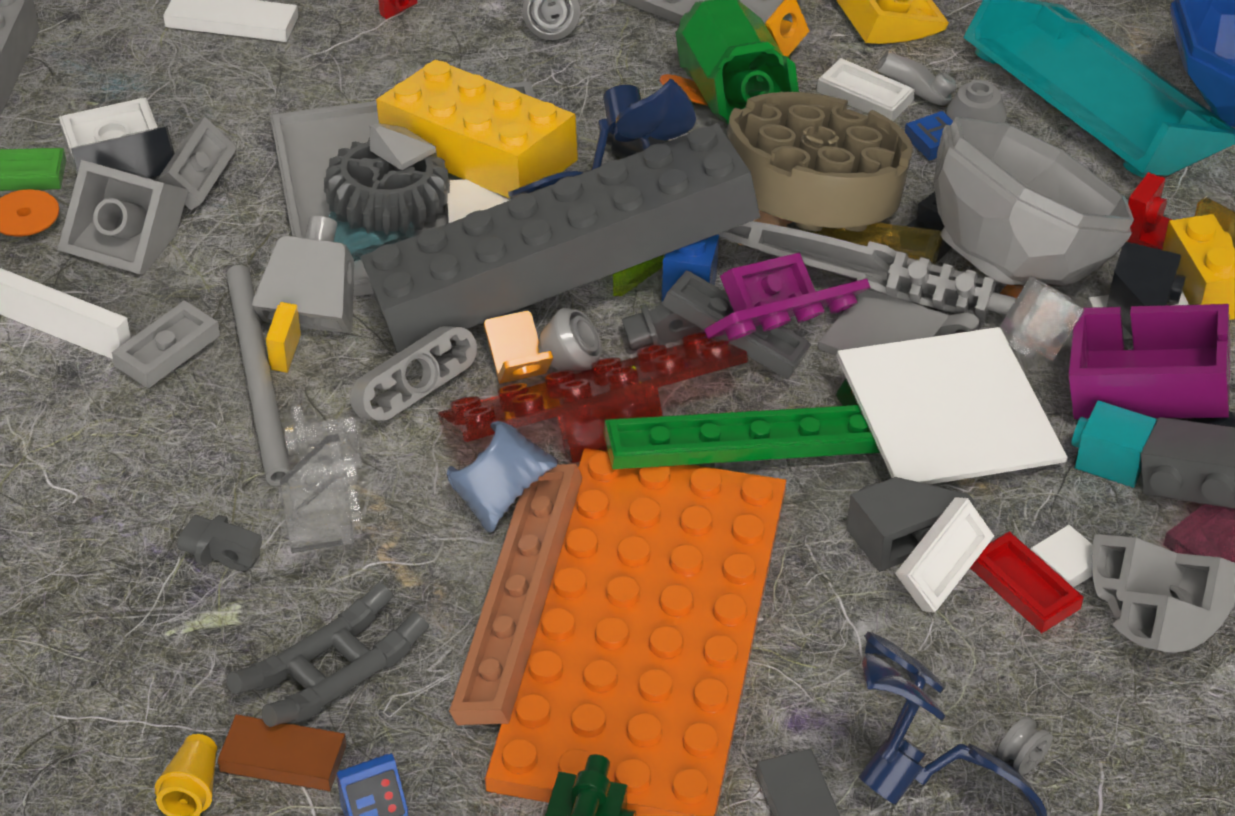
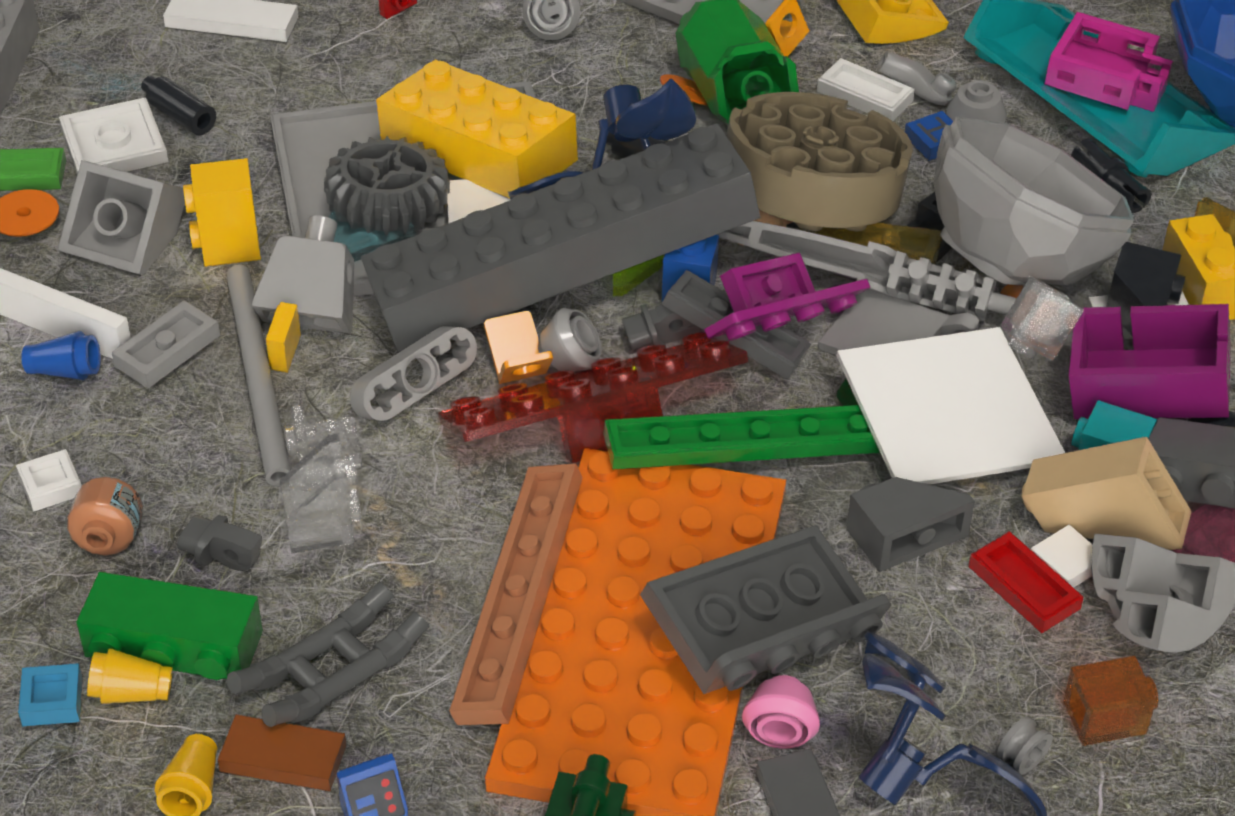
black slope [71,126,175,178] -> none
light grey plate [157,117,237,210] -> none
light grey slope [370,123,436,170] -> none
sand blue hair [447,421,558,533] -> none
white tile [895,497,994,613] -> none
red bracket [1126,172,1172,250] -> none
none -> white tile [16,449,82,512]
none -> dark azure plate [18,663,83,727]
none -> blue cone [22,331,101,380]
none -> nougat head [67,477,143,556]
none -> green brick [76,572,263,680]
none -> yellow cone [87,648,173,704]
none -> black cylinder [141,76,216,136]
none -> yellow brick [183,158,261,267]
none -> dark grey bracket [640,525,891,694]
none -> bright pink cone [742,675,820,749]
none -> tan slope [1021,437,1192,550]
none -> dark pink piece [1044,12,1173,112]
none -> clear orange brick [1063,655,1159,746]
none -> black pin [1071,138,1152,213]

